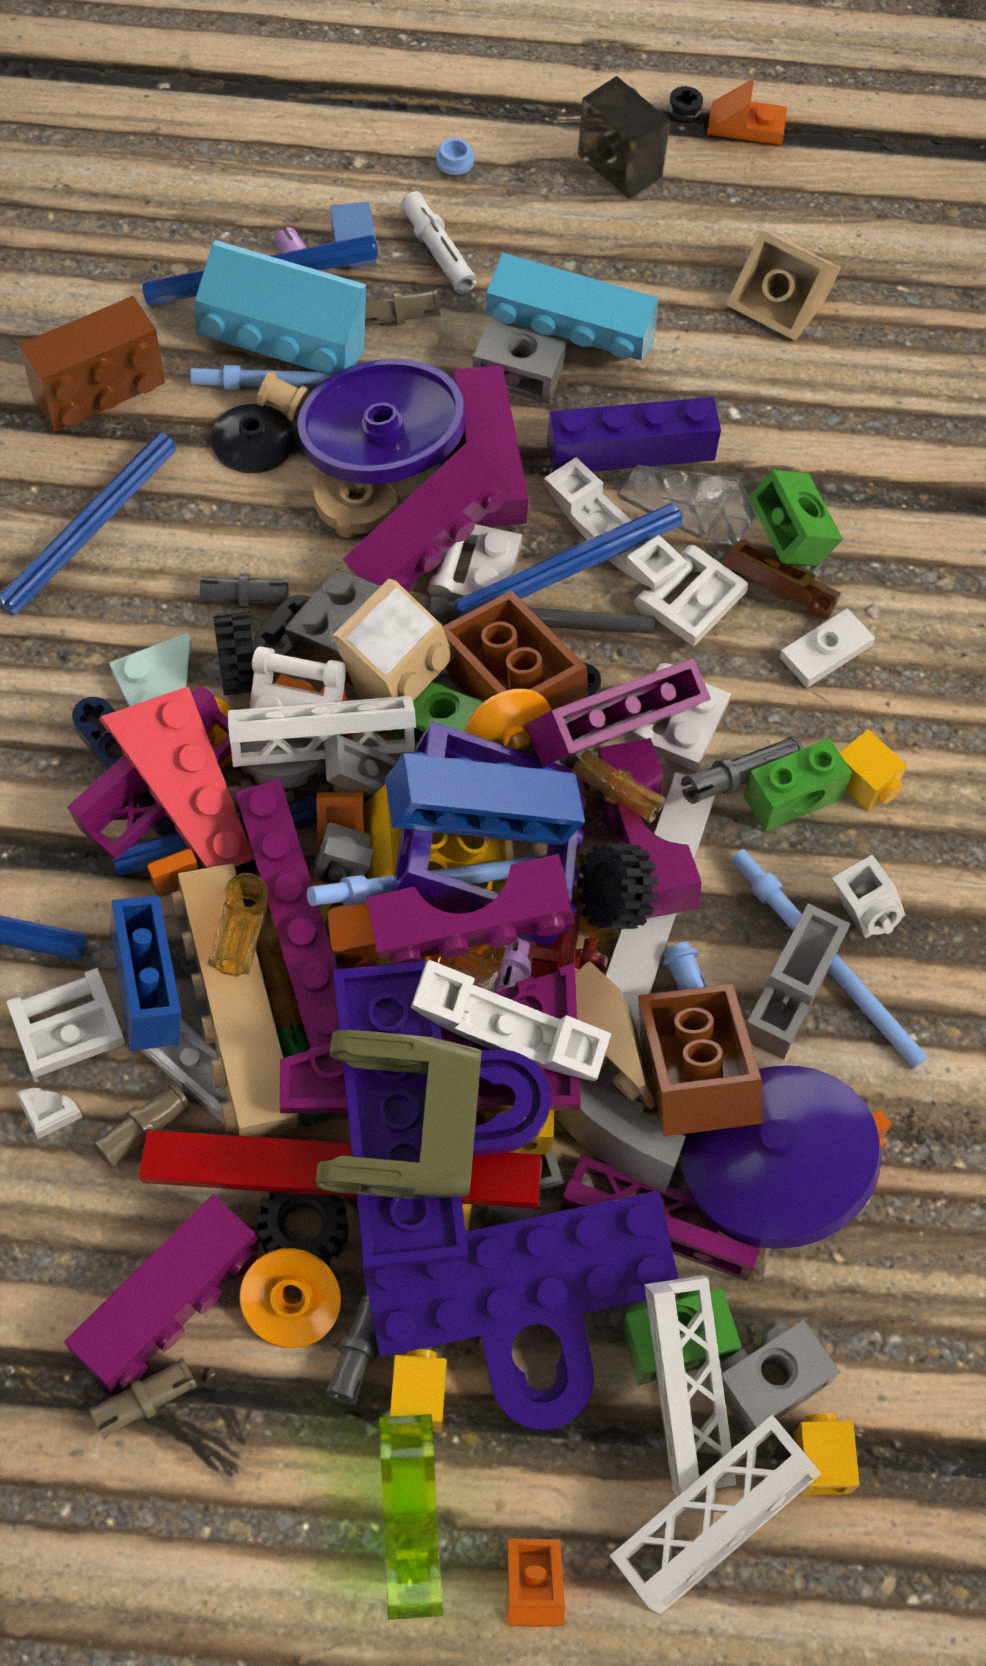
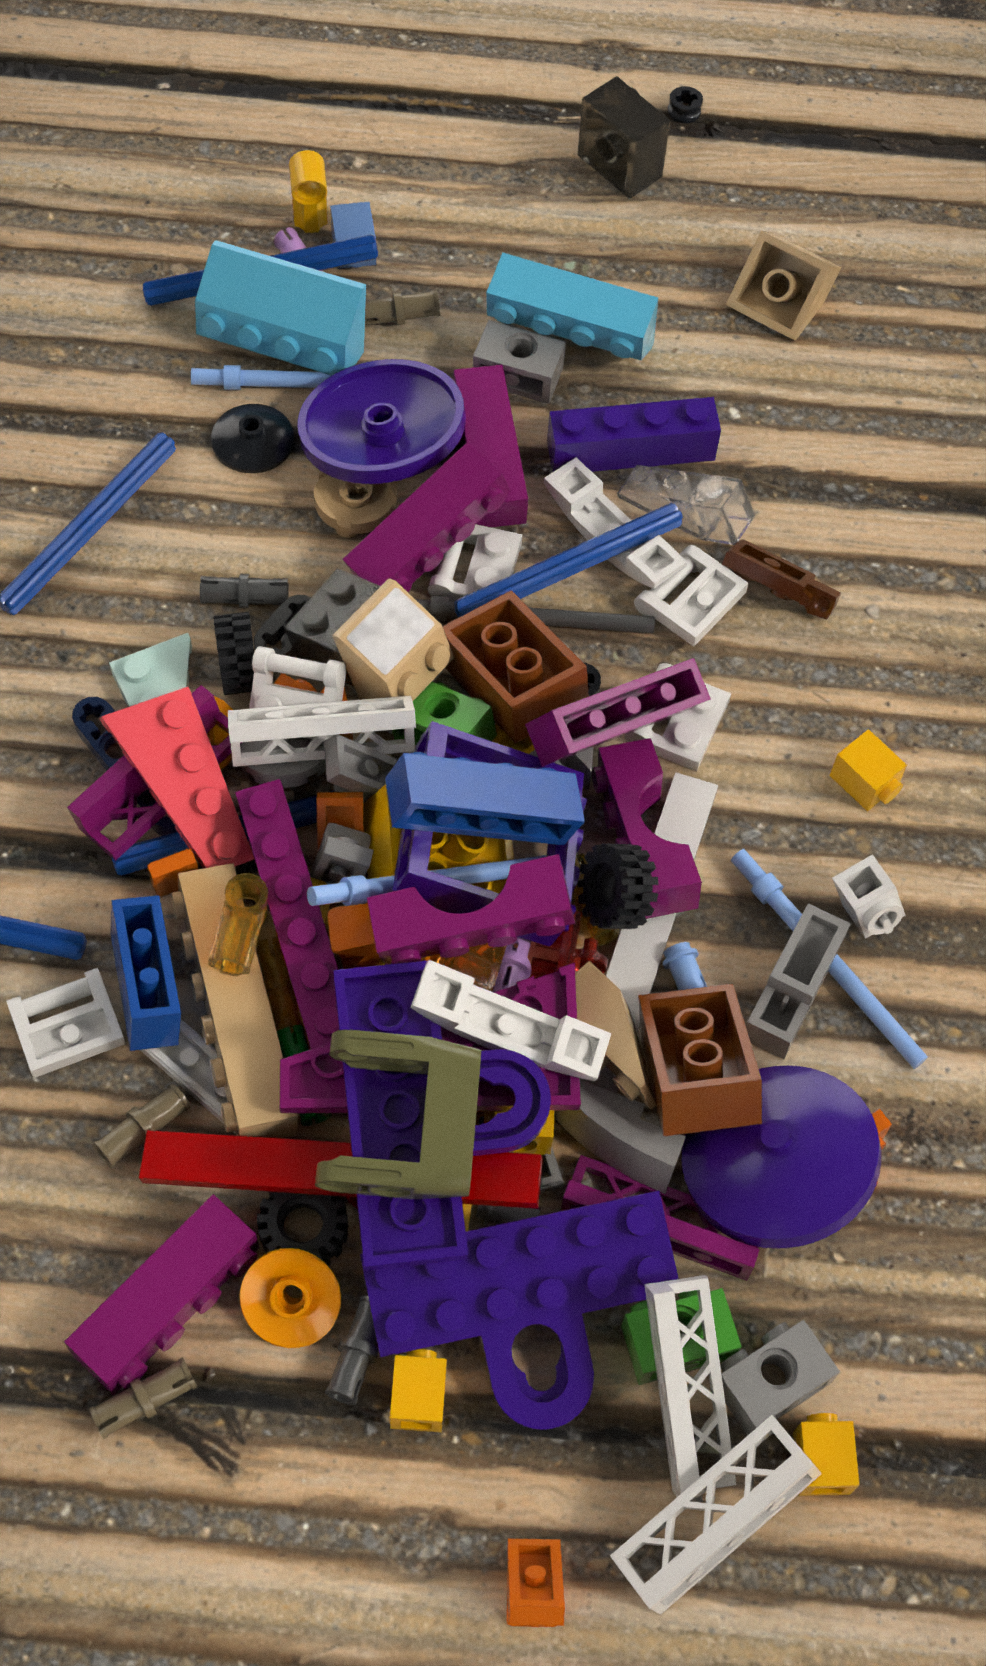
white tile [15,1088,82,1139] -> none
dark orange brick [19,295,165,432] -> none
tan bush [256,371,309,422] -> none
clear neon green arch [379,1414,443,1620] -> none
white pin [400,191,477,294] -> none
light blue plate [436,138,474,175] -> none
light orange dish [465,689,551,753] -> none
clear yellow pin [572,750,665,823] -> none
dark grey pin [681,736,804,804] -> none
orange slope [707,80,787,145] -> none
bright green brick [743,737,852,832] -> none
bright green brick [748,469,843,566] -> none
white plate [779,608,875,688] -> none
none -> yellow piece [289,150,328,233]

